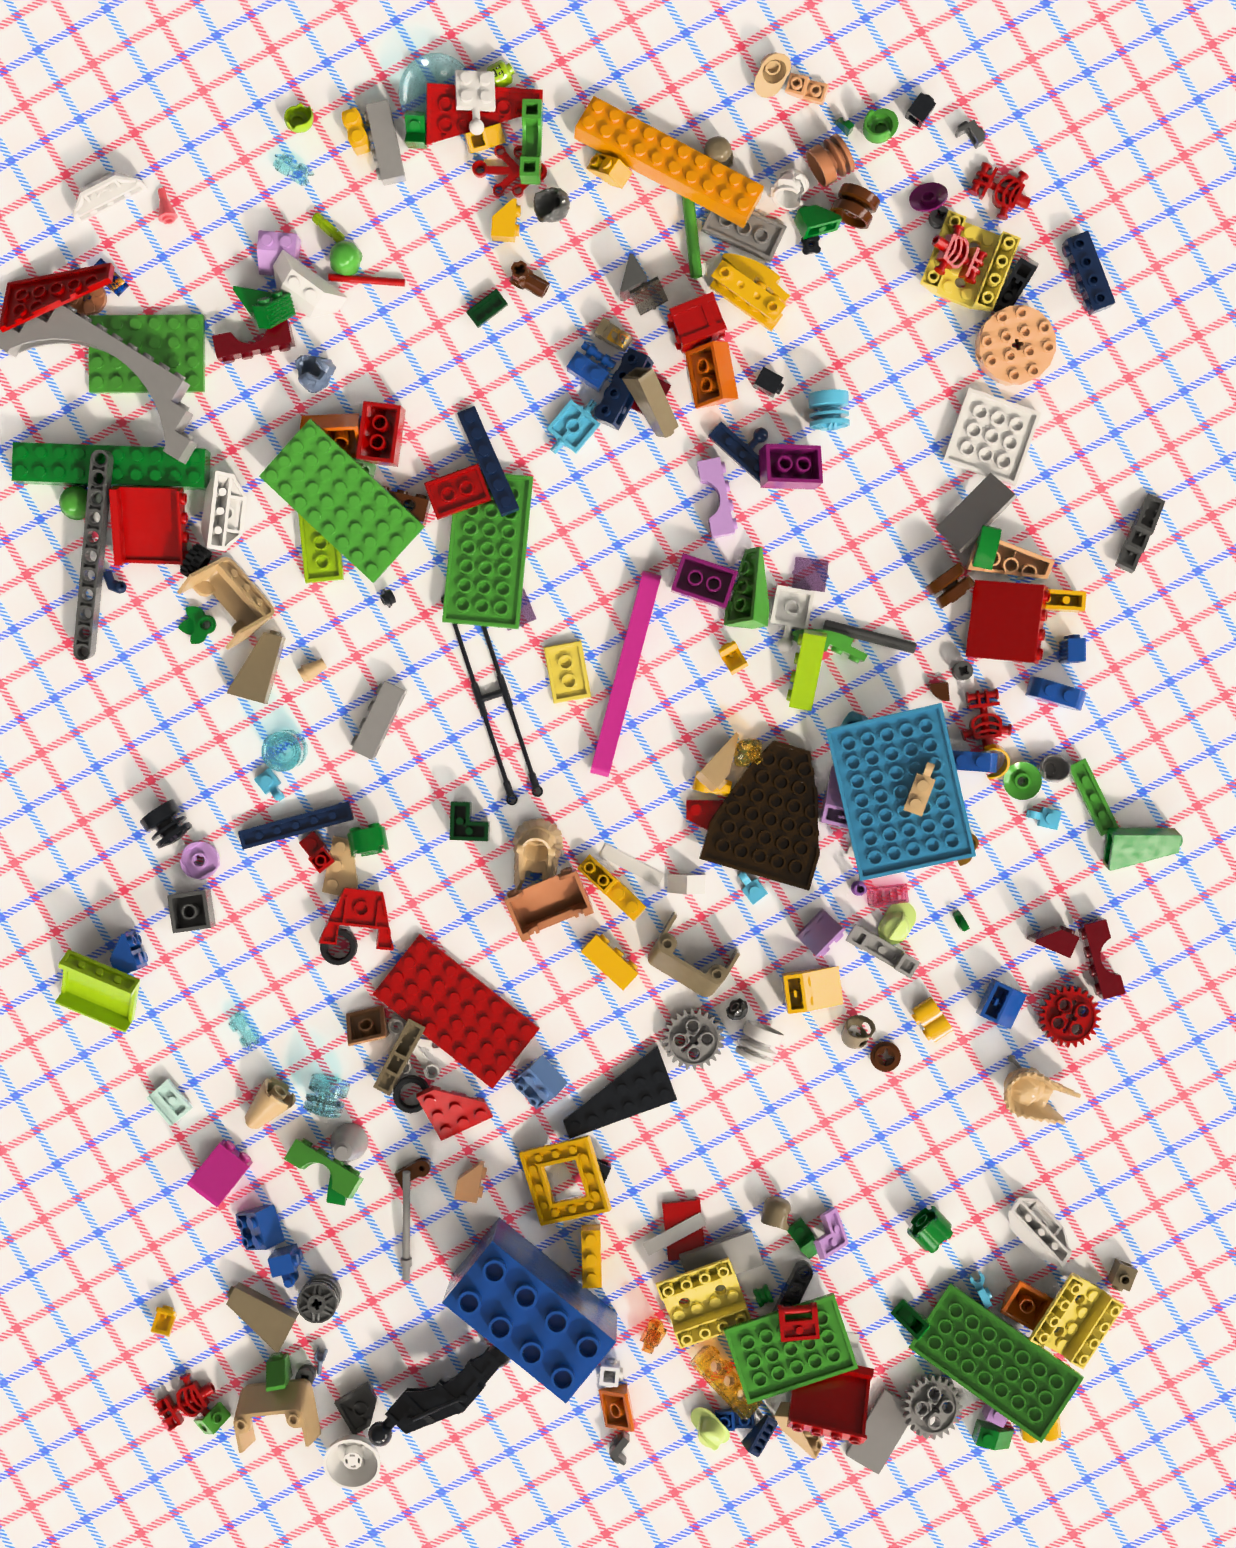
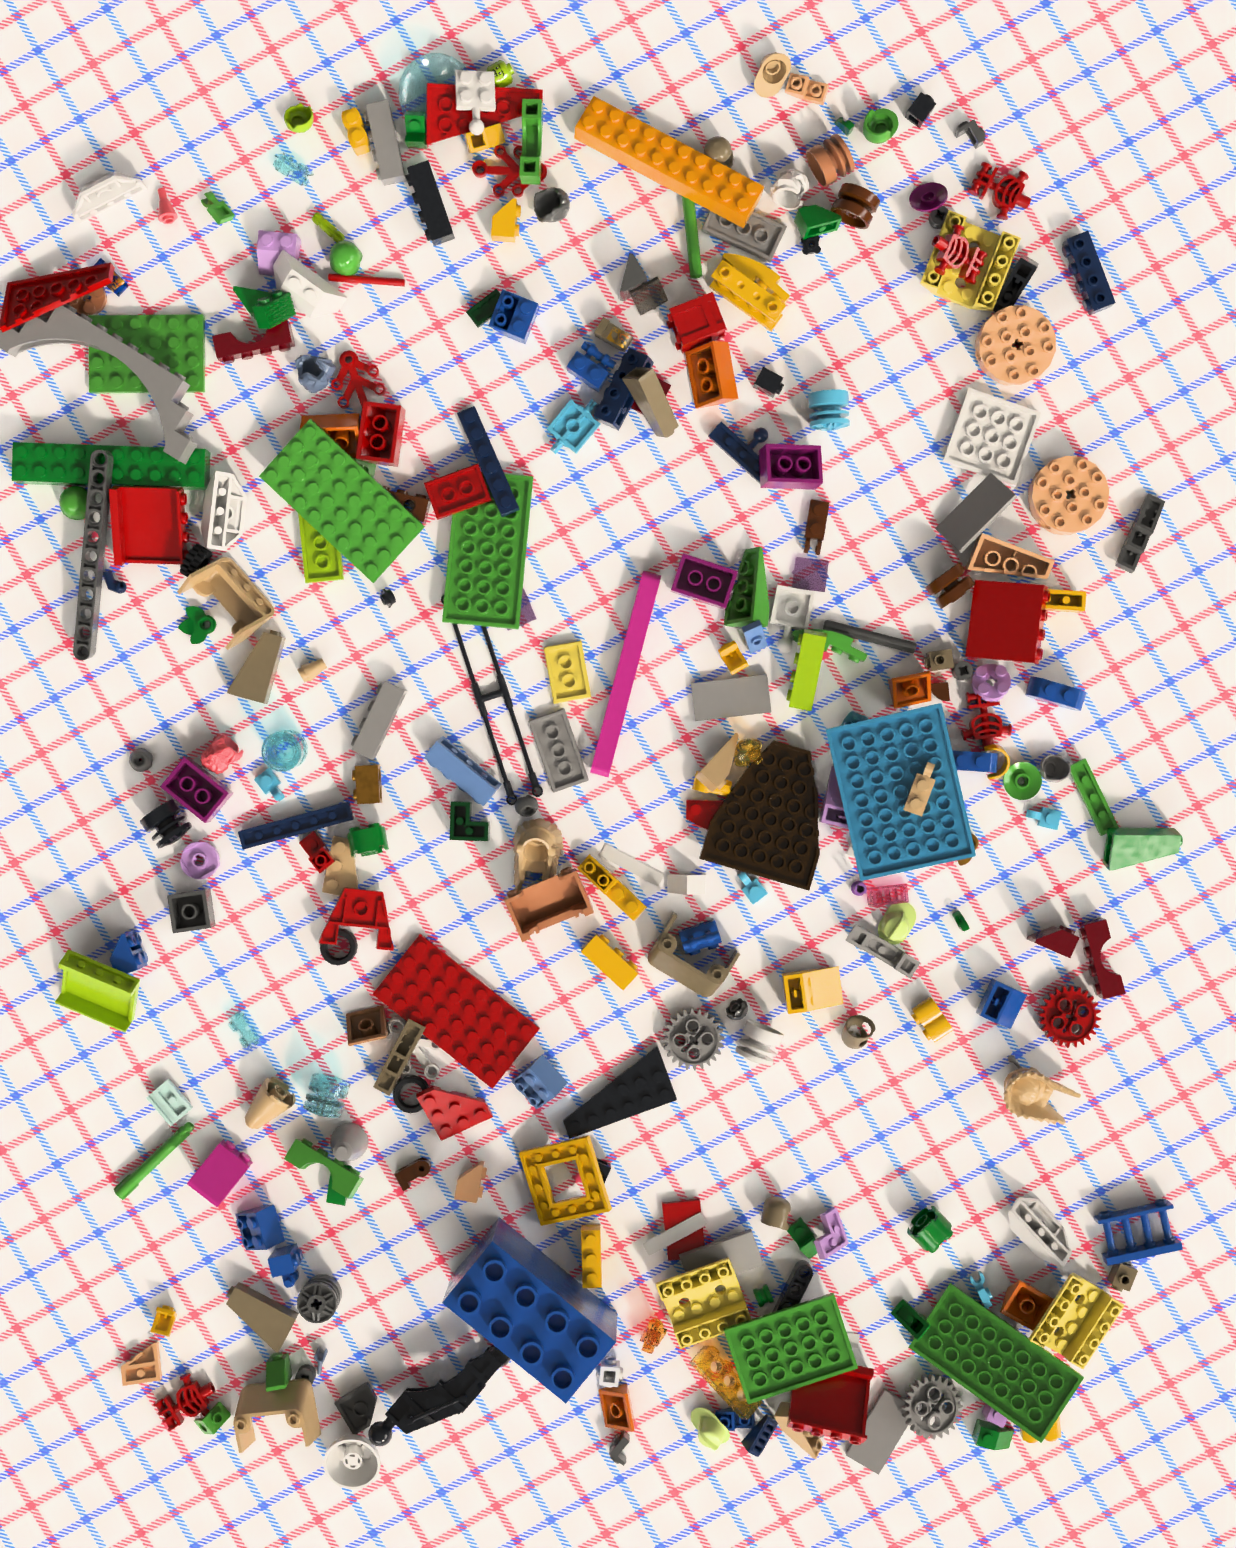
light grey bar [400,1170,412,1281] -> none
reddish brown piece [509,260,550,299] -> none
yellow slope [586,152,633,189] -> none
lavender arch [696,457,738,539] -> none
red plate [777,1302,820,1342] -> none
lavender slope [796,909,845,958] -> none
reddish brown gear [870,1041,901,1072] -> none
green slope [972,525,1002,570] -> none
blue brick [1058,634,1086,664] -> none
none -> bright green piece [114,1122,195,1200]
none -> light nougat wing [121,1342,162,1386]
none -> dark grey plate [129,748,153,772]
none -> magenta brick [160,757,234,823]
none -> coral hair [200,733,244,774]
none -> bright green plate [201,191,235,225]
none -> red plant [331,350,386,415]
none -> pearl gold brick [352,765,383,804]
none -> black brick [405,160,455,246]
none -> medium blue brick [424,736,502,806]
none -> blue slope [488,289,540,345]
none -> dark grey plate [515,795,538,817]
none -> light grey tile [528,708,589,793]
none -> blue brick [678,919,722,956]
none -> light grey tile [691,674,772,721]
none -> medium blue plate [742,620,768,654]
none -> reddish brown hinge [803,499,830,555]
none -> orange slope [888,671,932,709]
none -> dark tan brick [923,649,954,672]
none -> lavender plate [971,664,1011,702]
none -> light nougat brick [1028,456,1109,535]
none -> blue fence [1093,1199,1183,1266]

